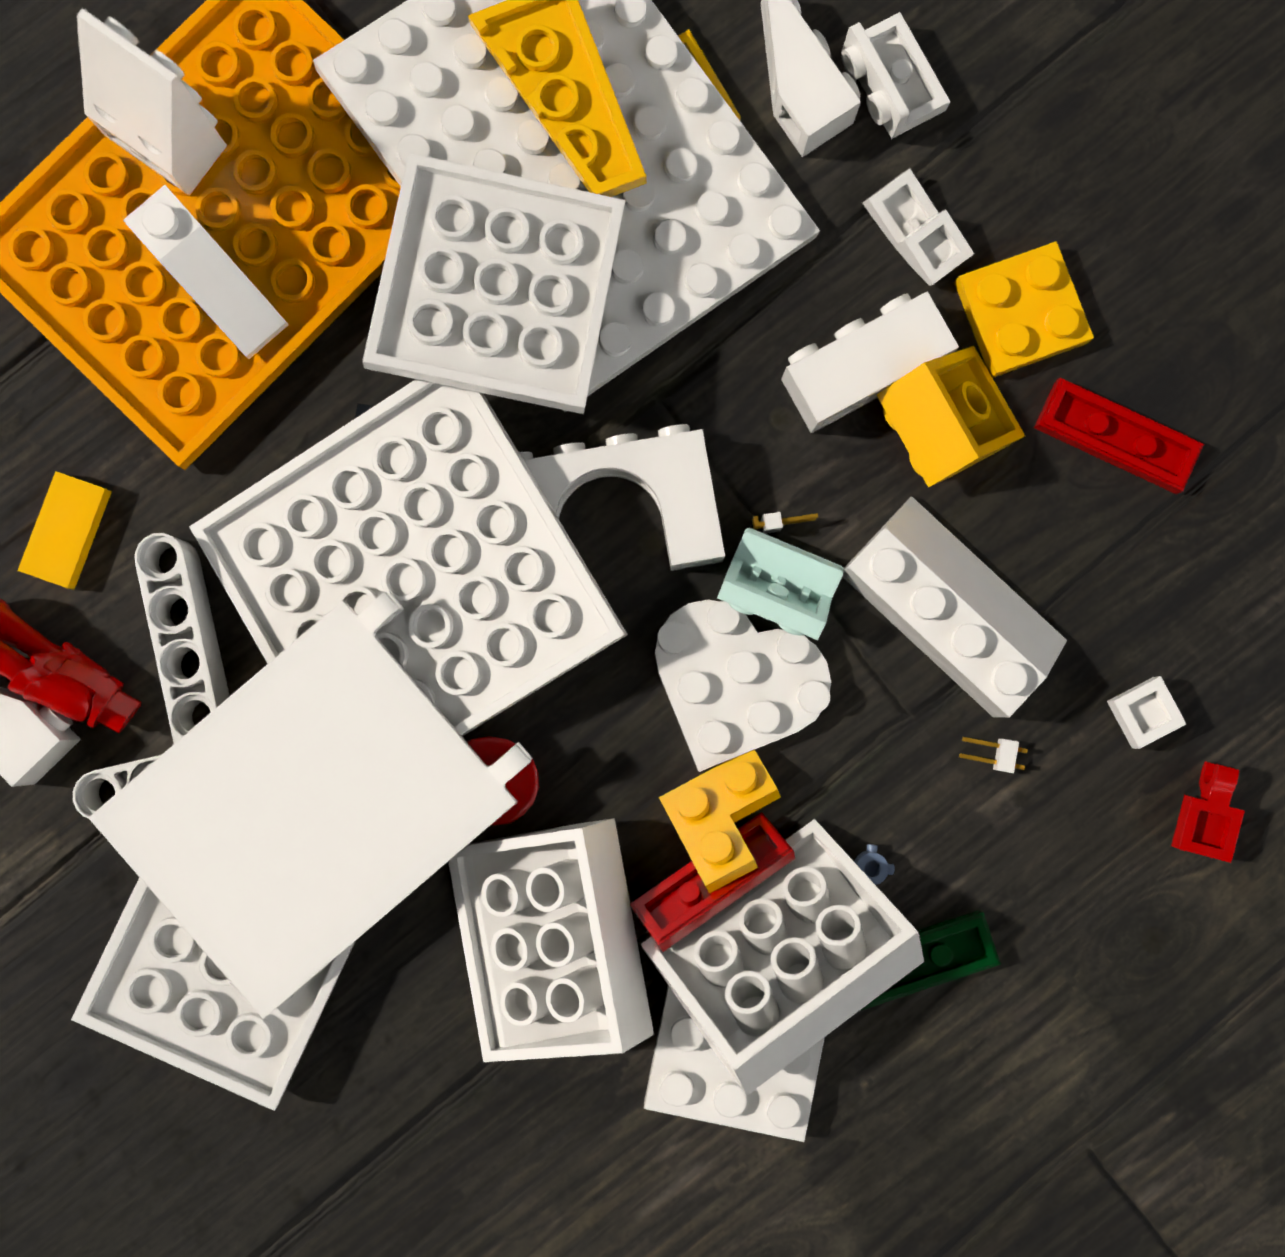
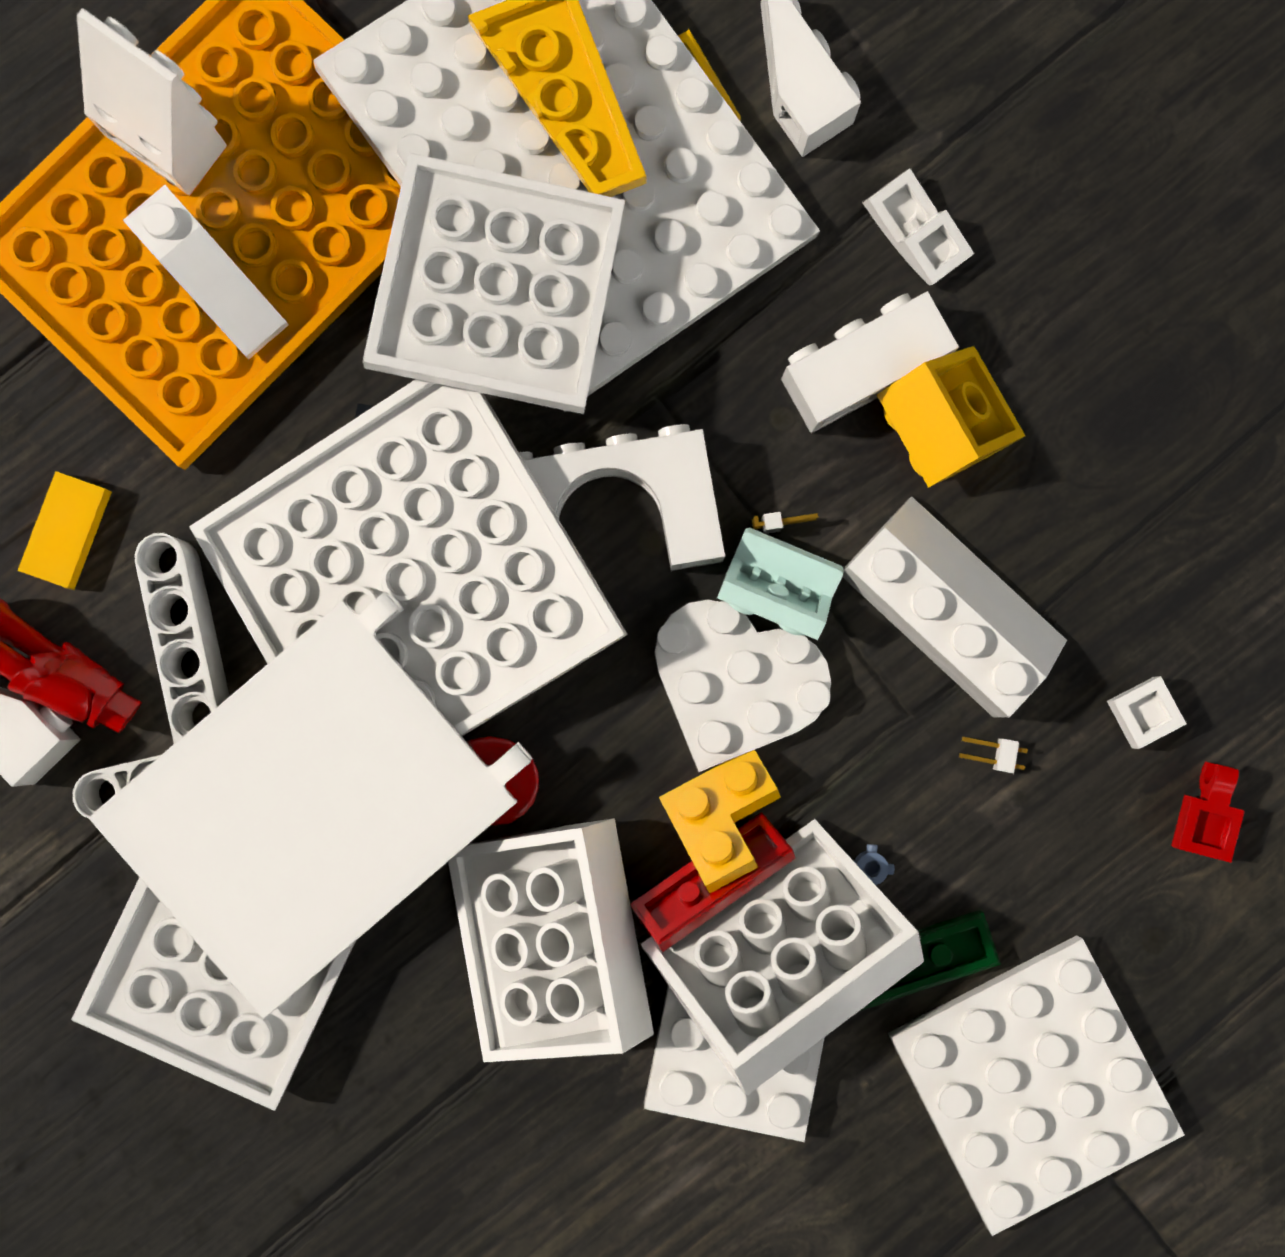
white bracket [841,12,950,139] -> none
yellow plate [954,241,1094,378] -> none
red tile [1034,378,1204,494] -> none
none -> white plate [888,935,1184,1236]

